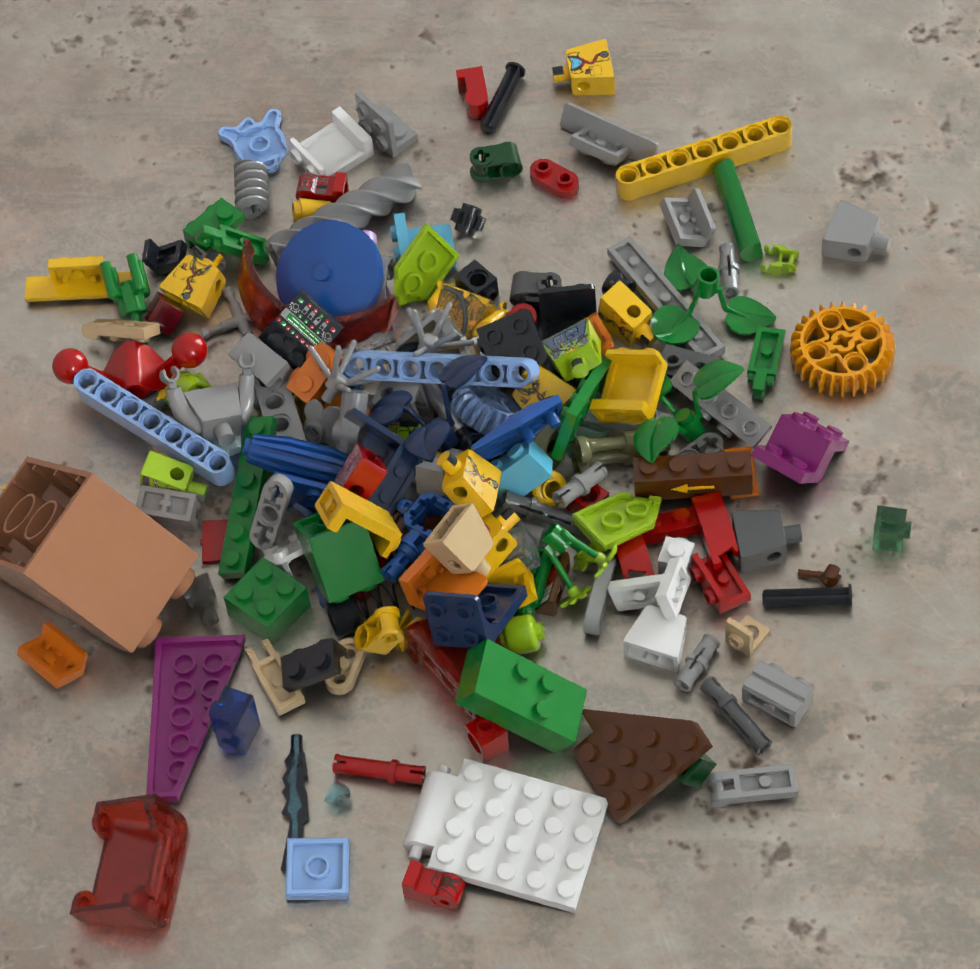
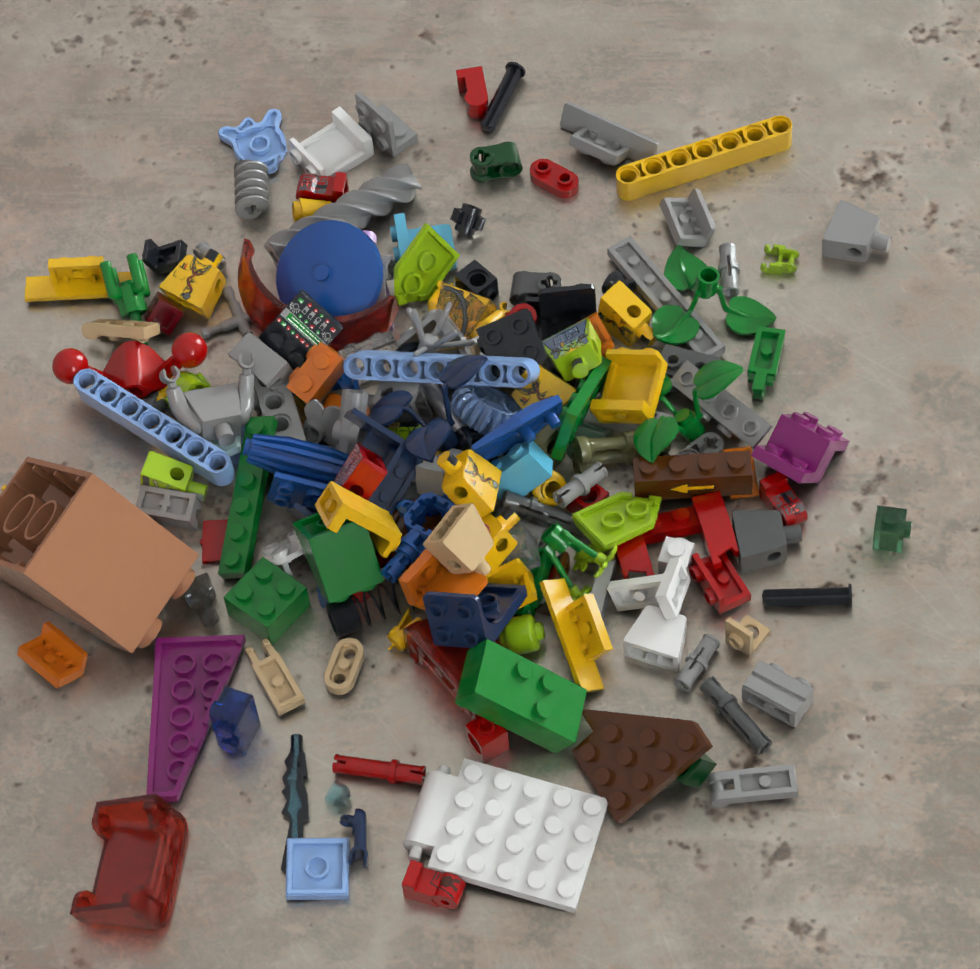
green bracket [183,197,246,253] -> none
green hinge [195,224,270,266] -> none
light grey beam [250,474,293,550] -> none
black bracket [280,638,347,693] -> none
light grey plant [308,340,381,403] -> none
yellow piece [354,606,404,655] -> none
yellow torso [552,39,615,95] -> none
green brick [713,159,763,262] -> none
light orange gear [790,301,896,398] -> none
reddish brown hand [797,564,842,587] -> none
none -> dark blue piece [339,808,369,868]
none -> yellow bracket [539,578,613,693]
none -> red leg [759,472,808,526]

